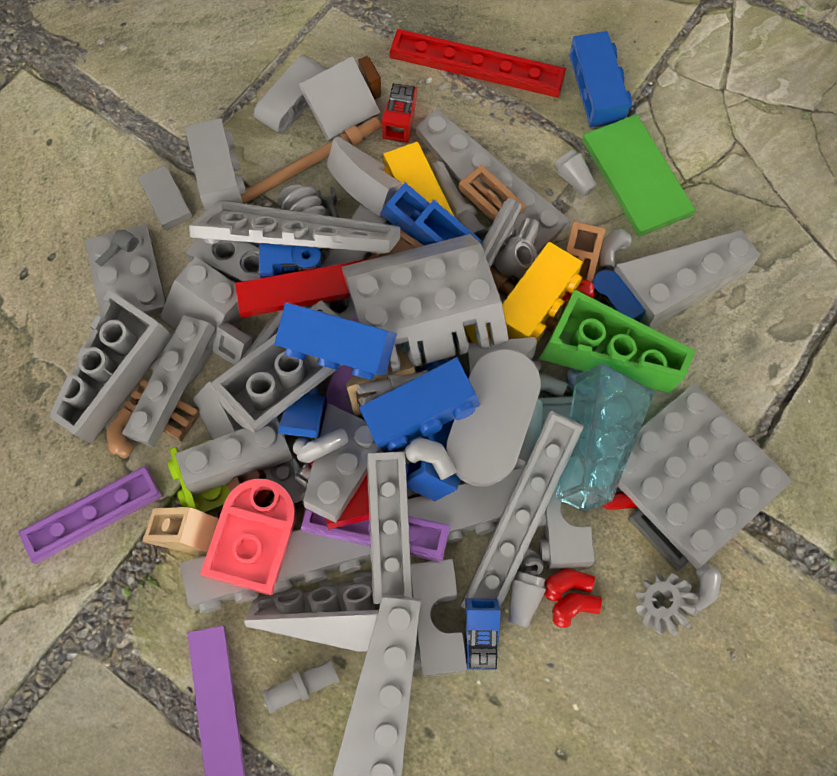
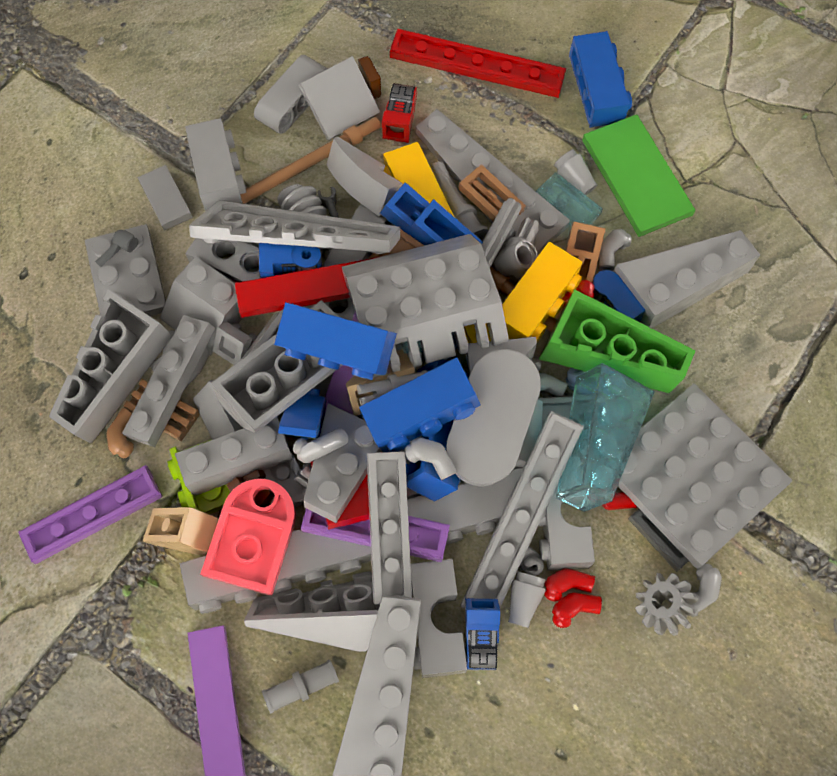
none -> clear light blue tile [536,172,603,225]

